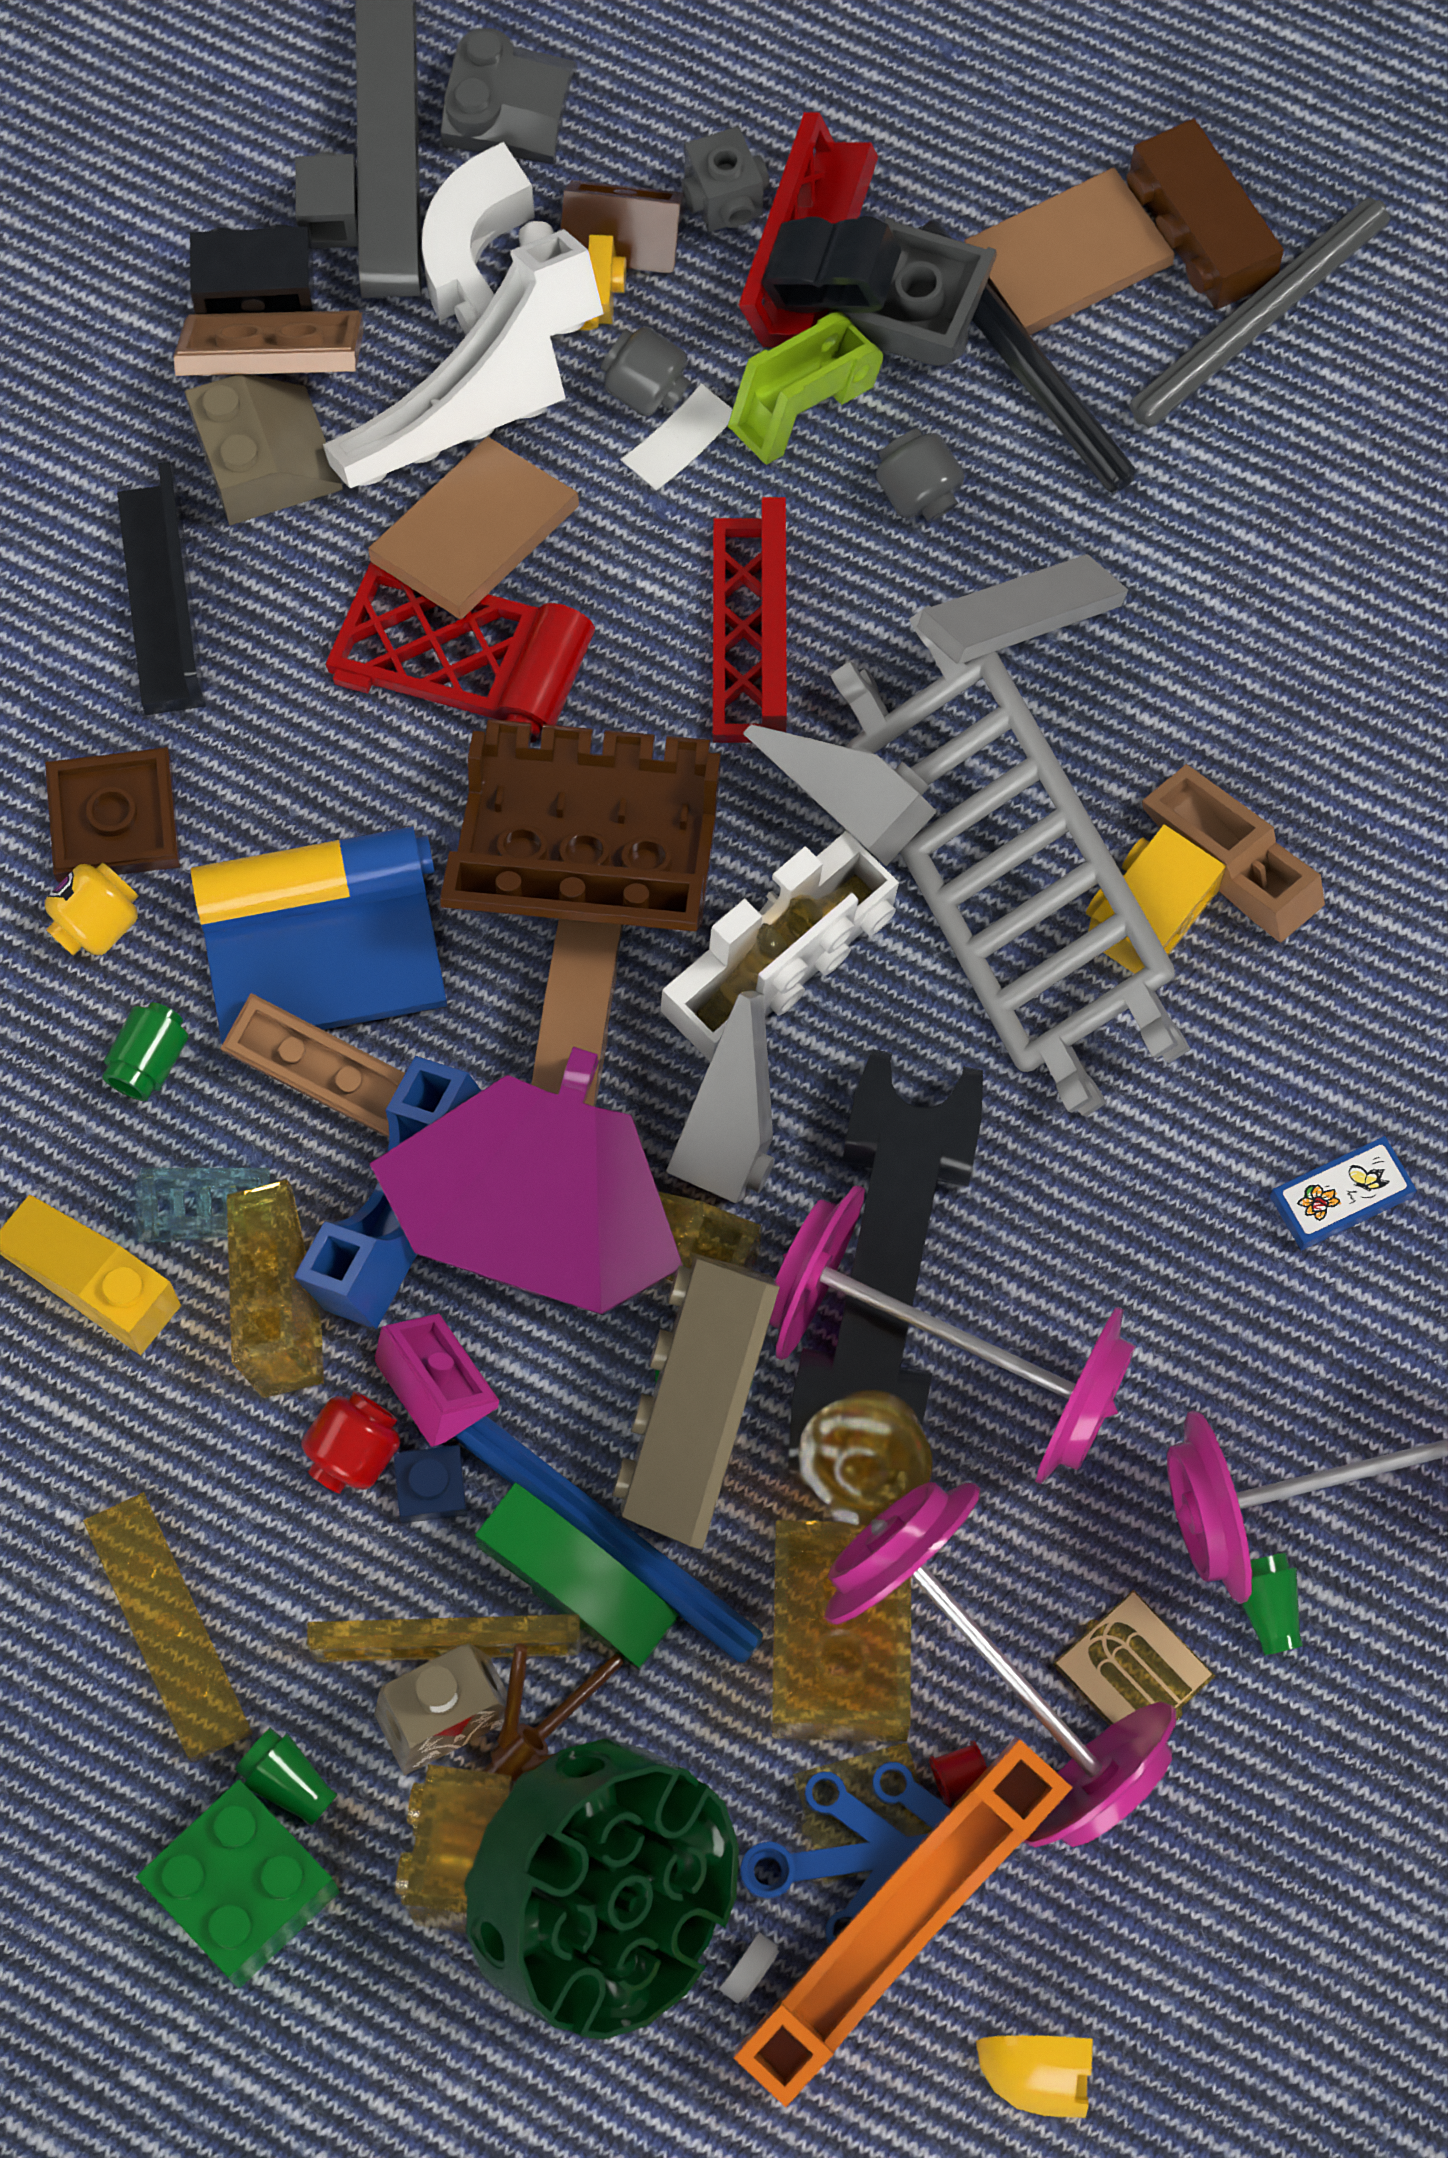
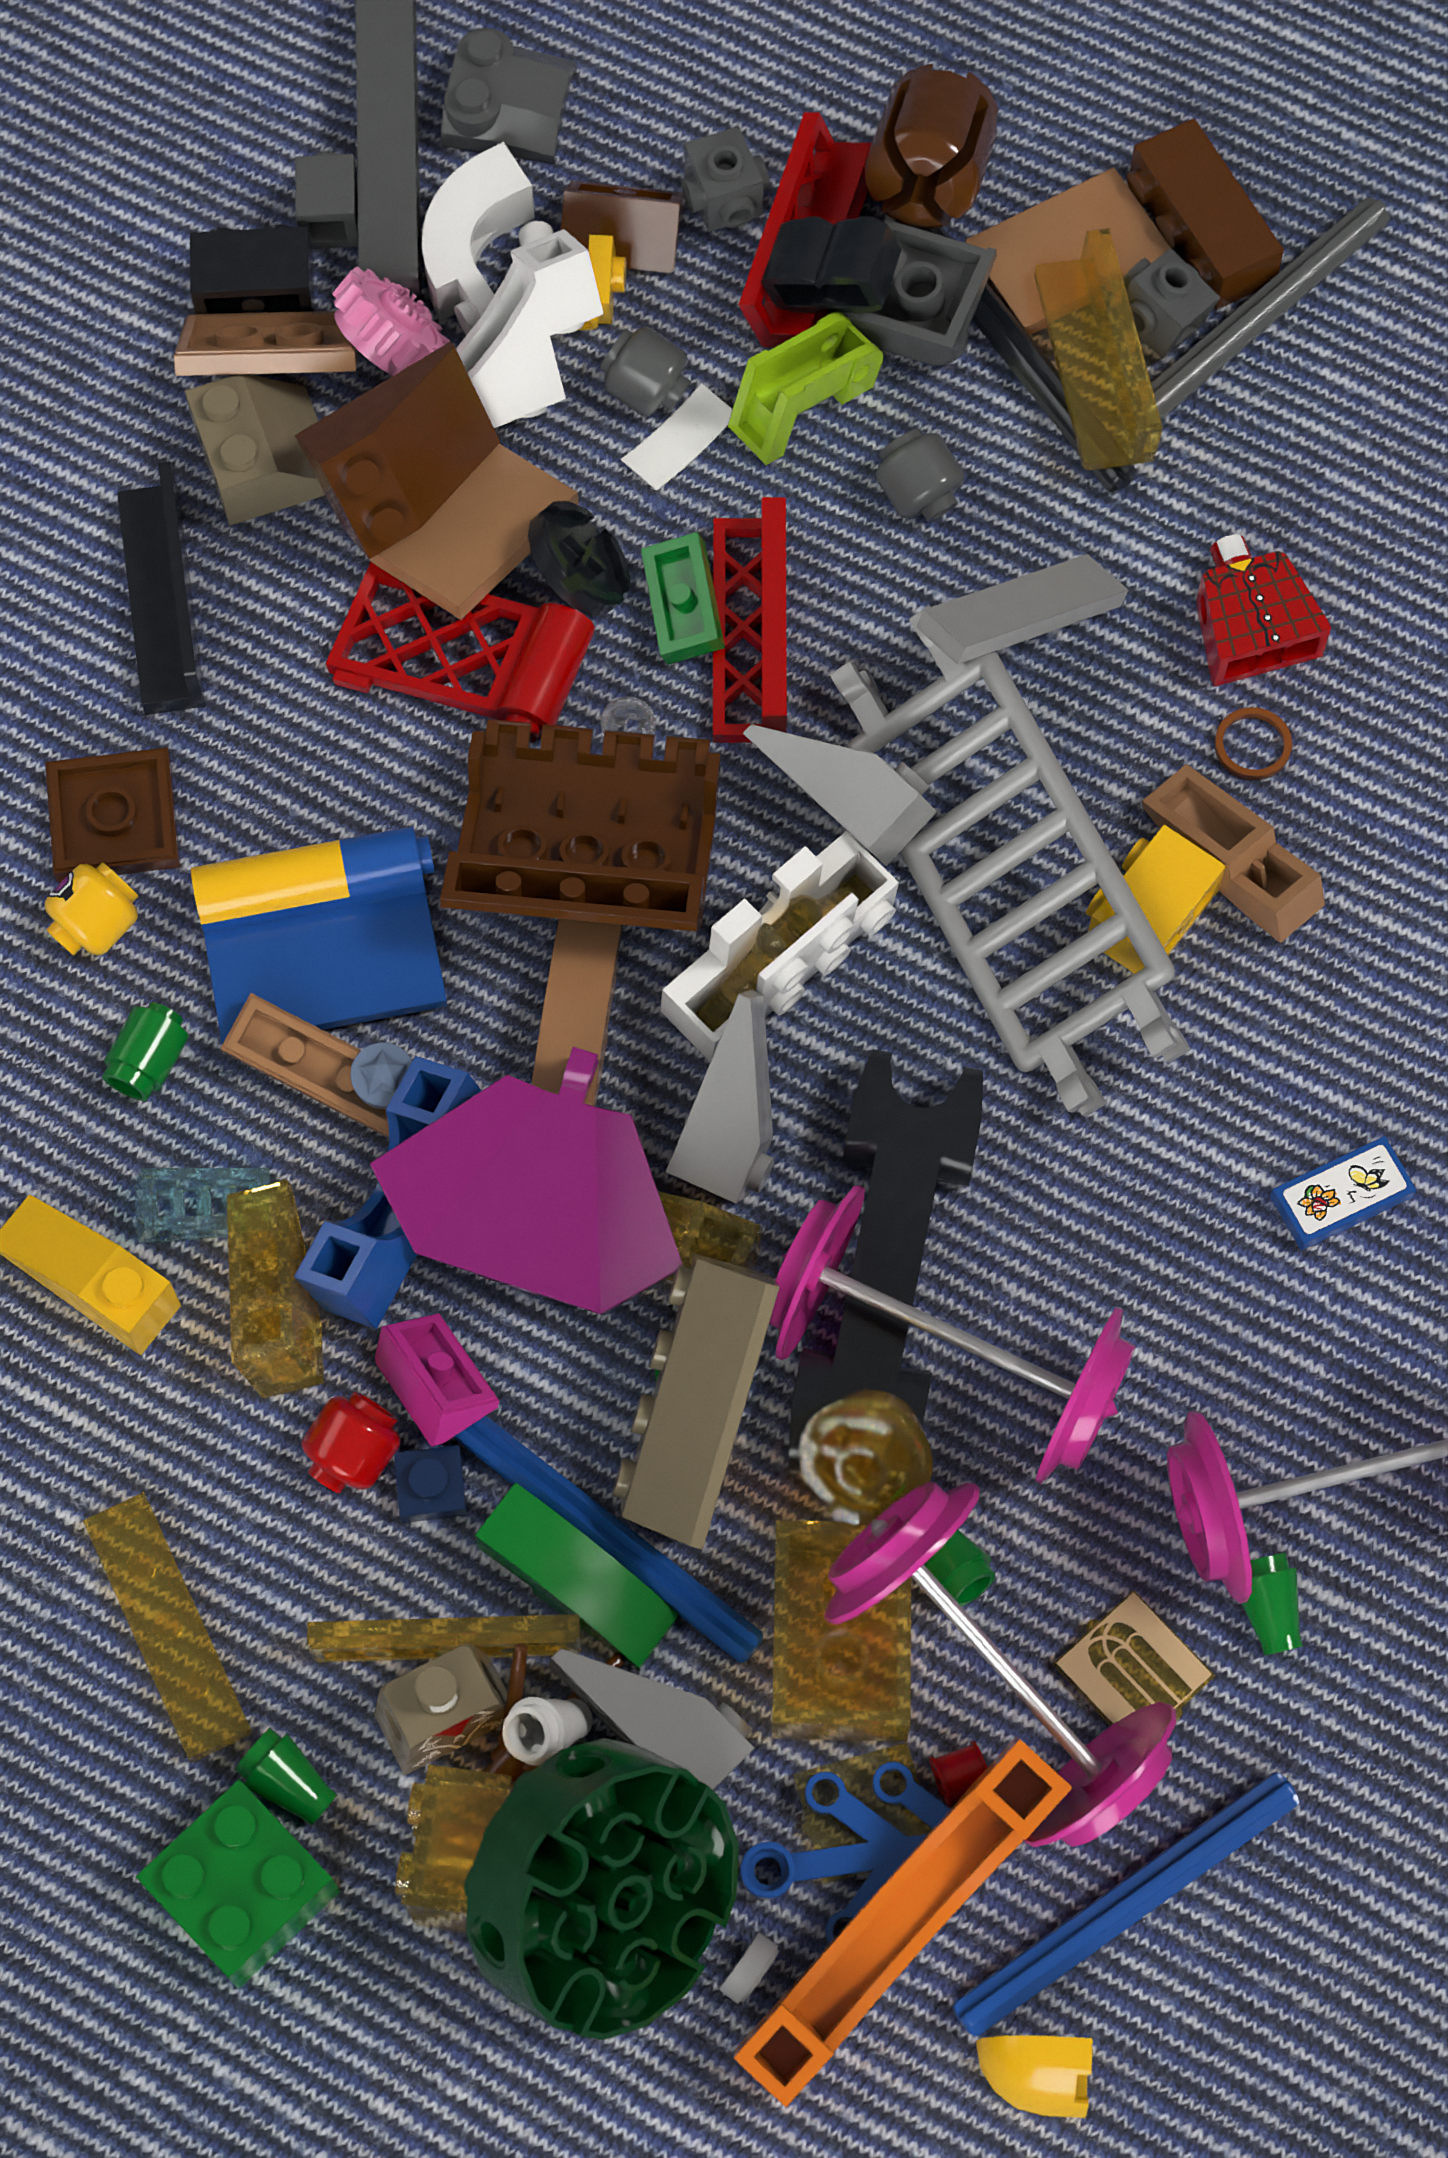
none -> reddish brown slope [294,342,500,559]
none -> bright pink gear [332,266,451,376]
none -> sand blue tile [351,1042,412,1109]
none -> white cone [502,1697,592,1766]
none -> black tile [528,501,631,616]
none -> light grey slope [549,1649,754,1790]
none -> clear bush [600,697,656,744]
none -> green plate [641,532,725,665]
none -> reddish brown cylinder [865,64,998,230]
none -> green cone [924,1529,996,1607]
none -> blue axle [952,1772,1299,2037]
none -> clear yellow panel [1034,228,1163,470]
none -> dark grey brick [1113,248,1220,360]
none -> red torso [1196,534,1331,687]
none -> dark orange piece [1214,707,1292,780]

